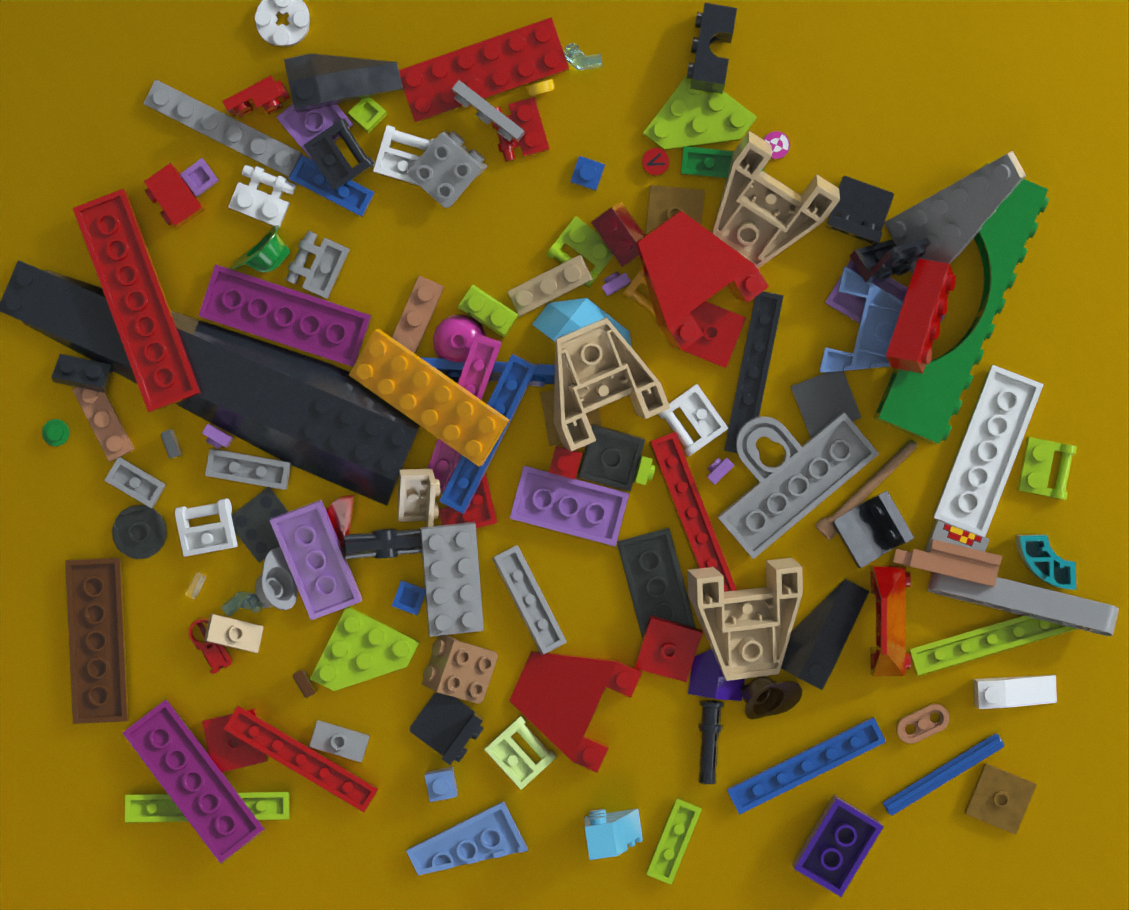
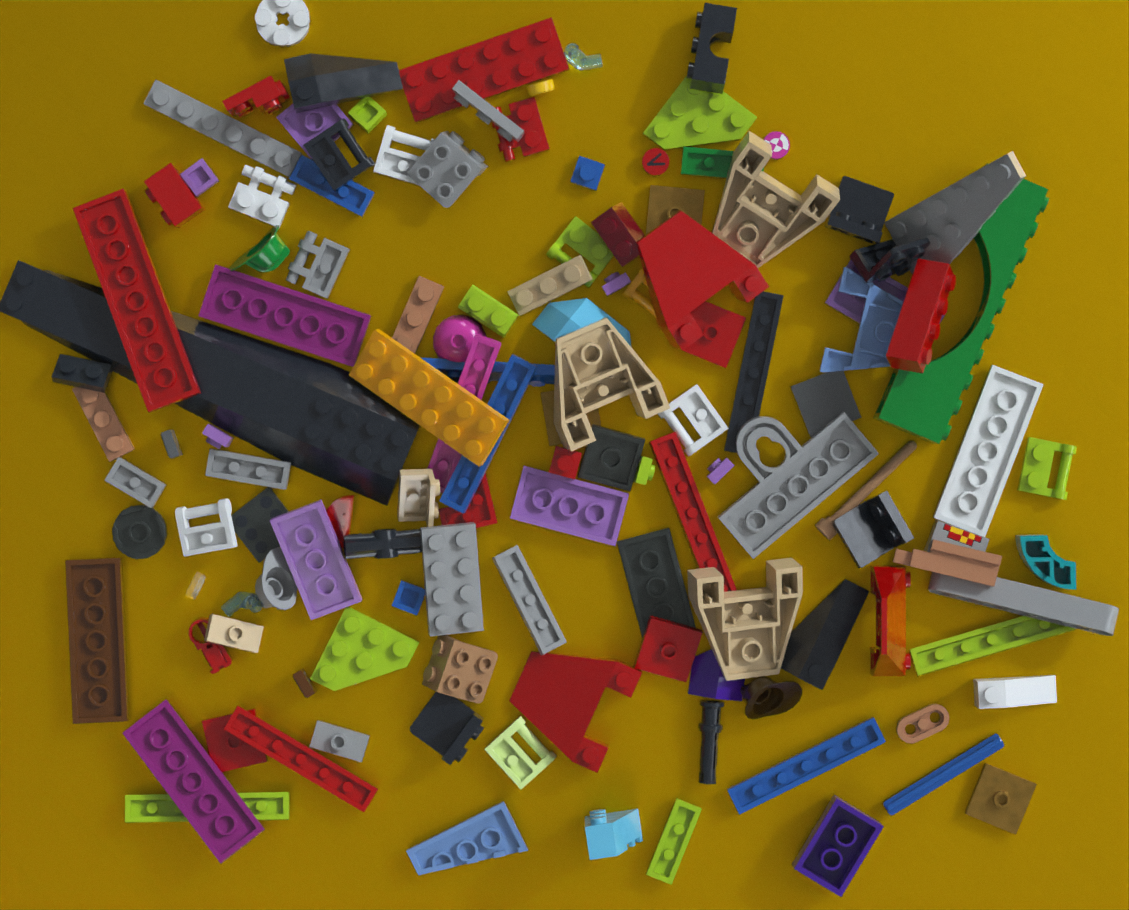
green plate [42,419,70,446] -> none
medium blue brick [425,767,458,802] -> none

